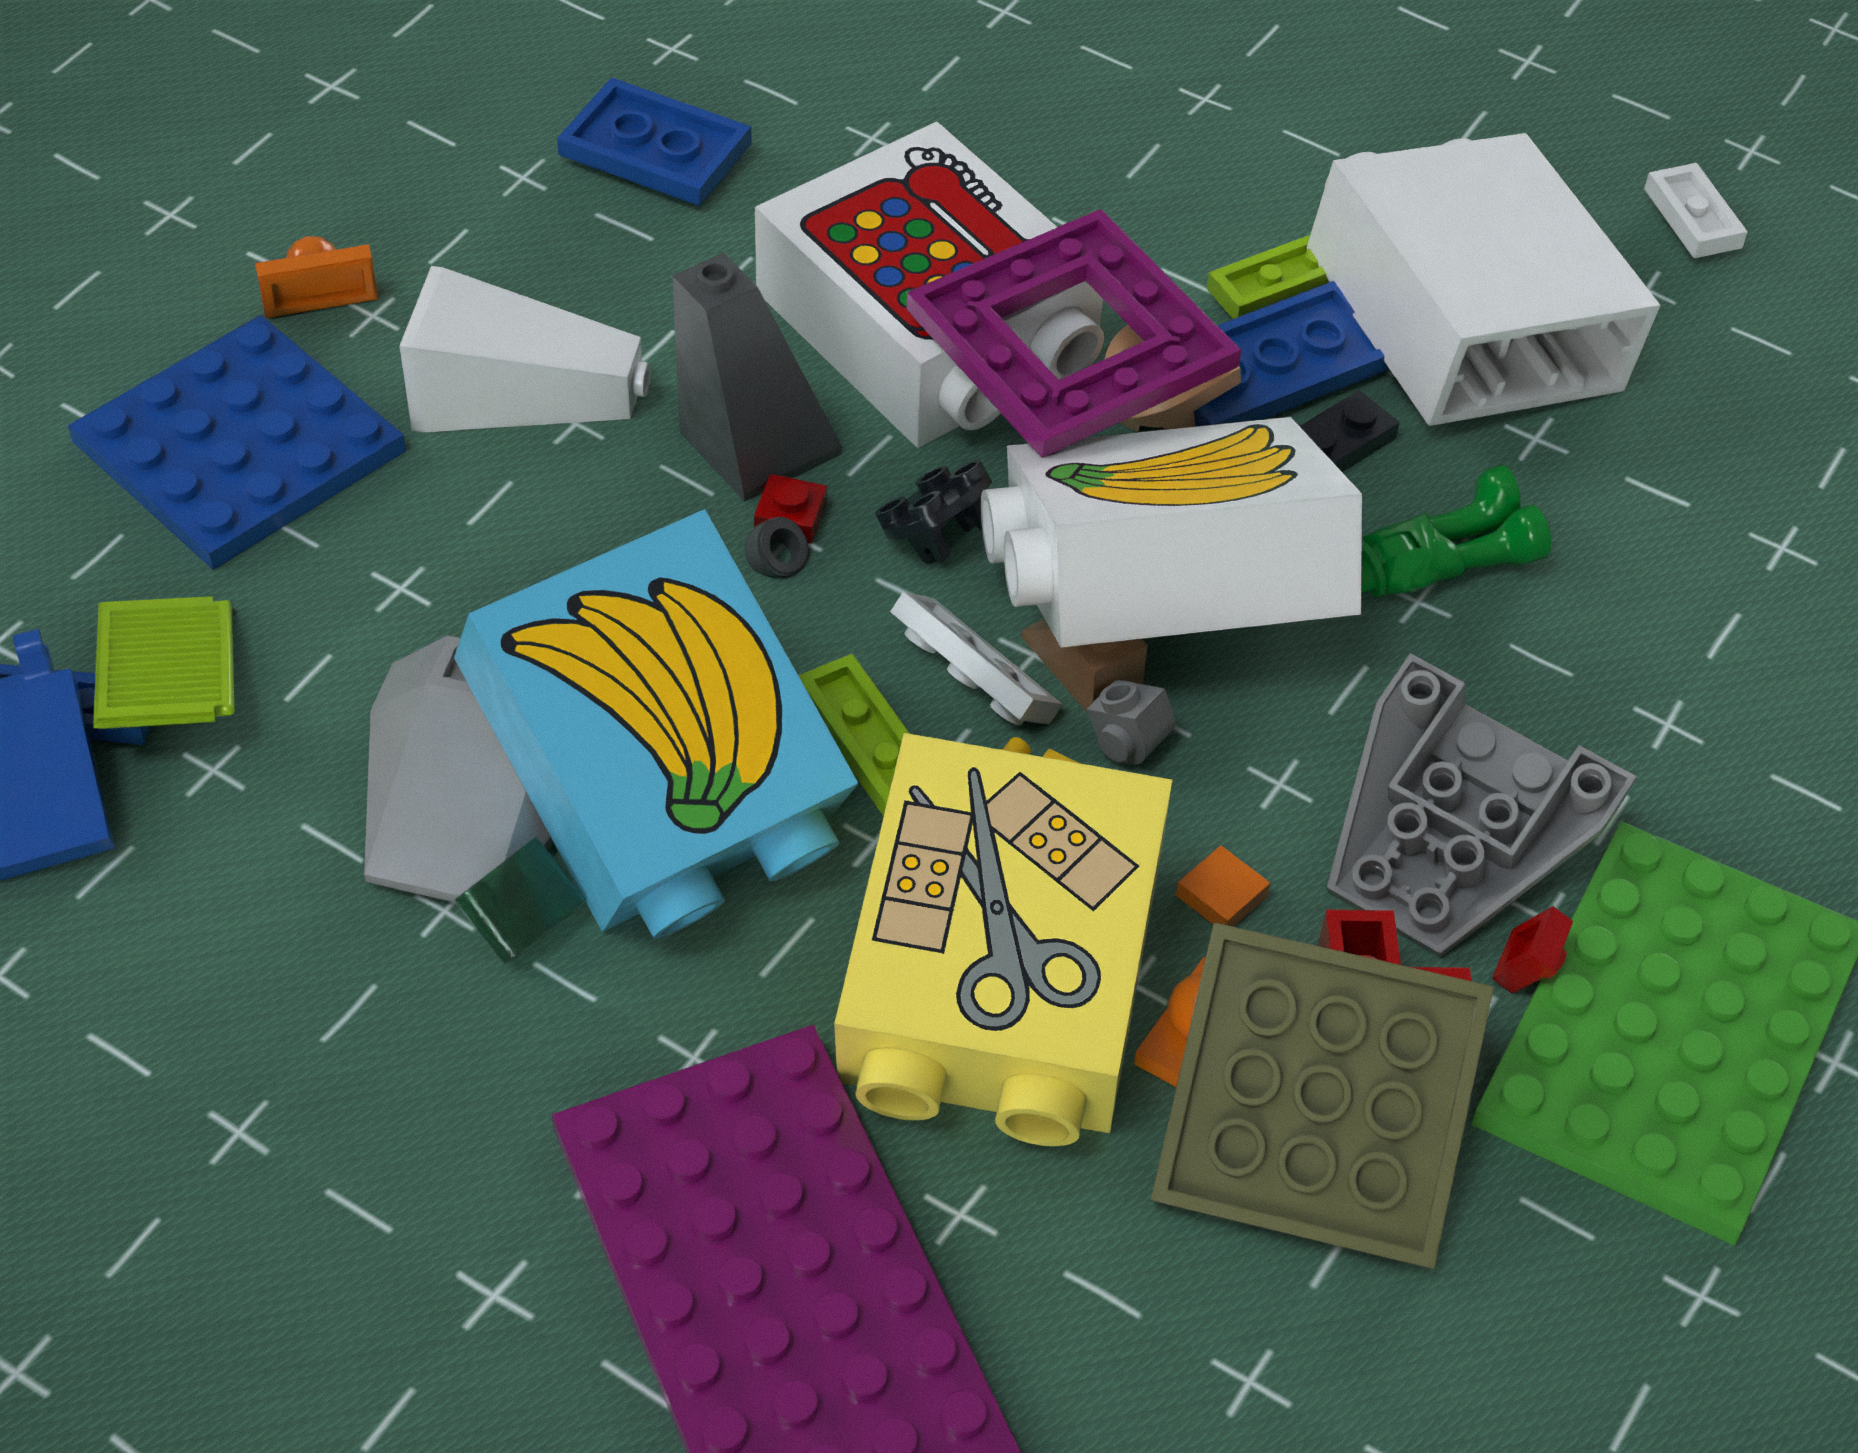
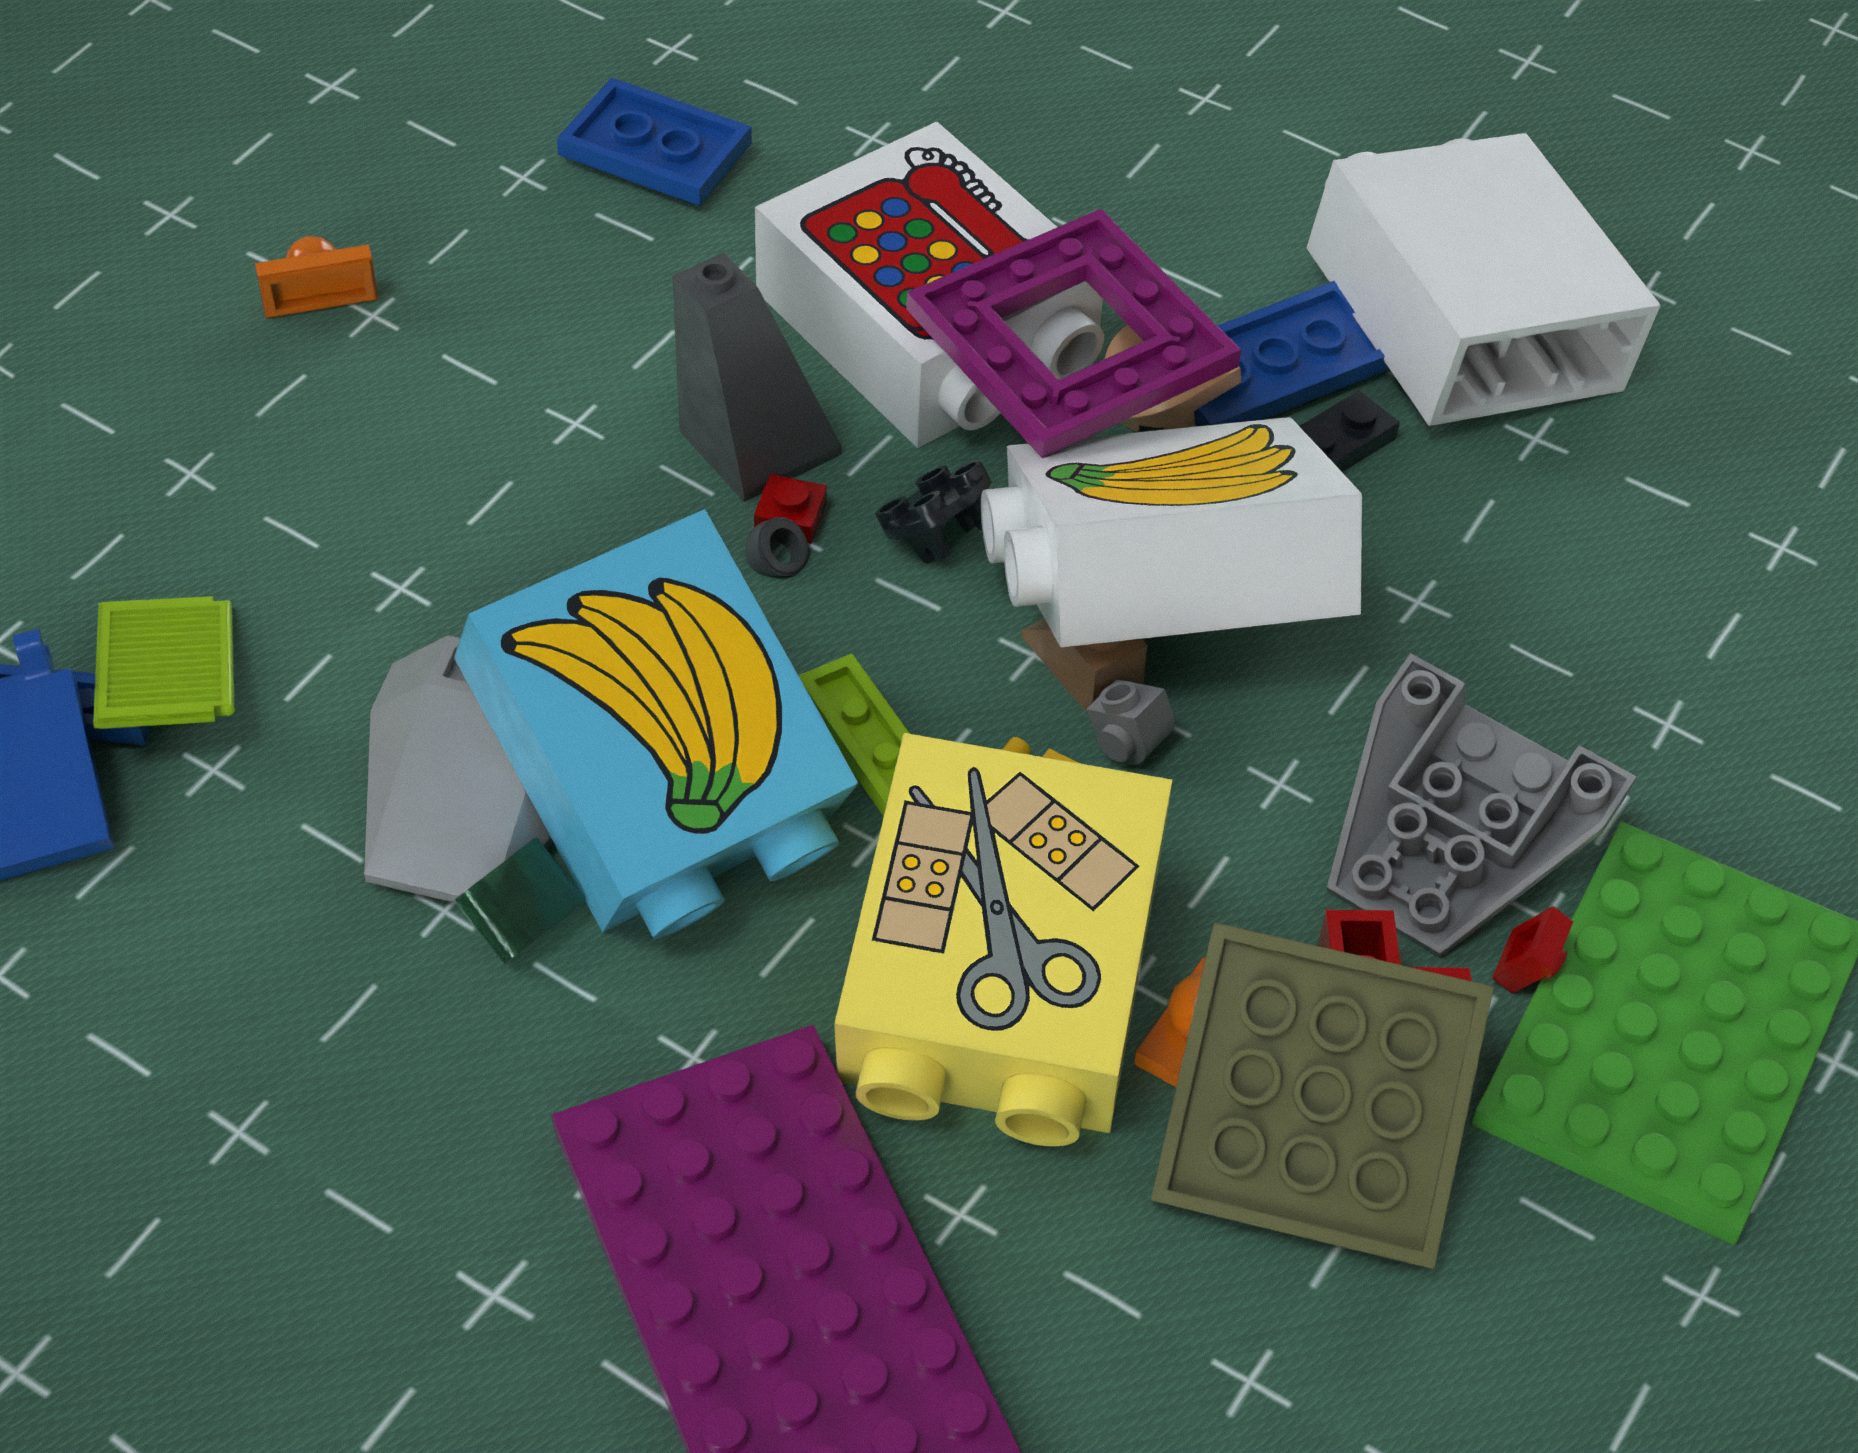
blue plate [68,315,406,570] -> none
white slope [400,266,651,433] -> none
white plate [890,591,1063,725] -> none
orange tile [1176,845,1271,927] -> none
lime plate [1206,234,1329,319] -> none
green piece [1361,465,1551,597] -> none
white plate [1644,163,1747,258] -> none

